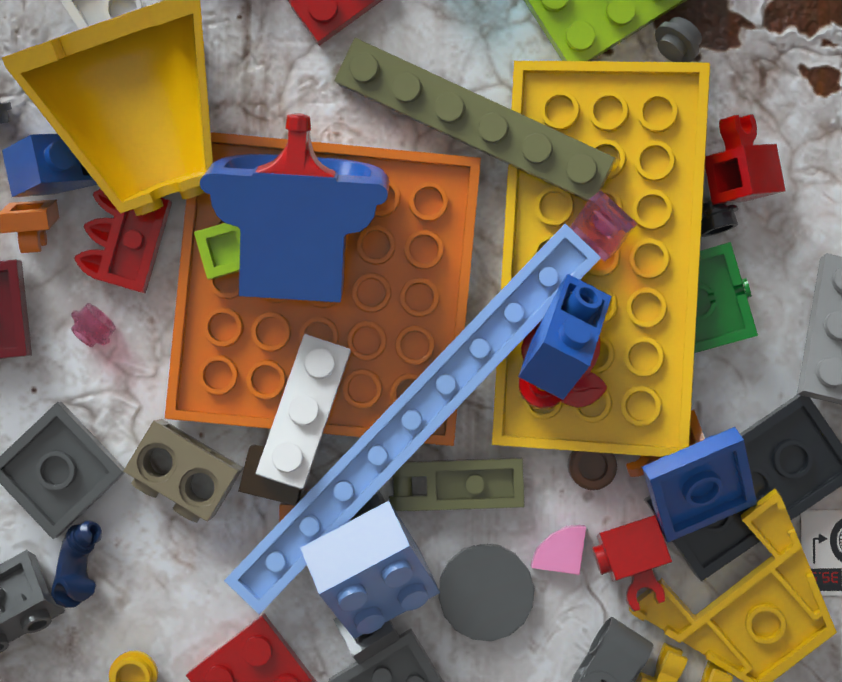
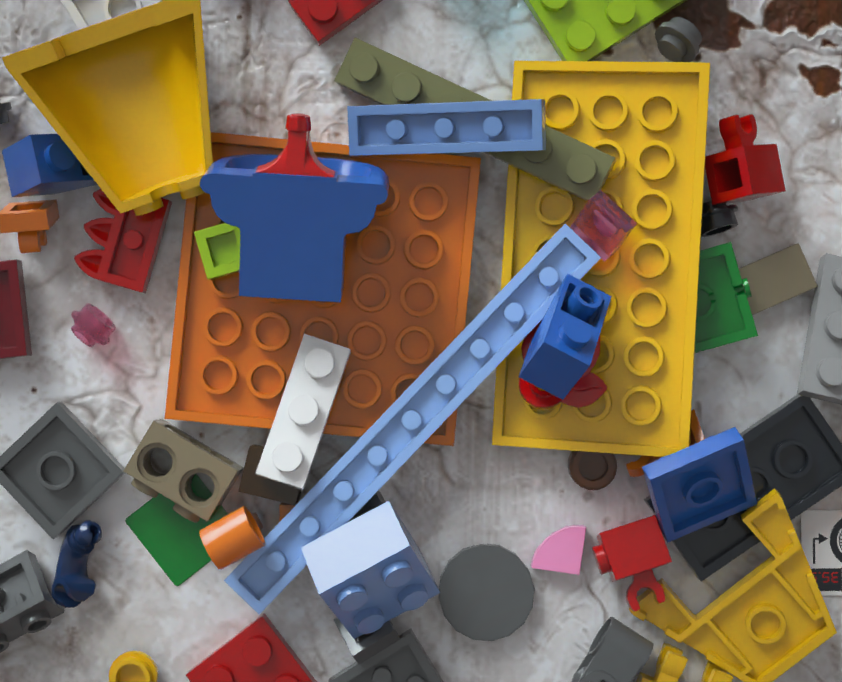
olive plate [389,458,524,511] -> none
none -> green sticker [125,473,228,586]
none -> orange piece [199,506,266,570]
none -> medium blue plate [347,99,546,156]
none -> dark tan tile [739,243,818,315]

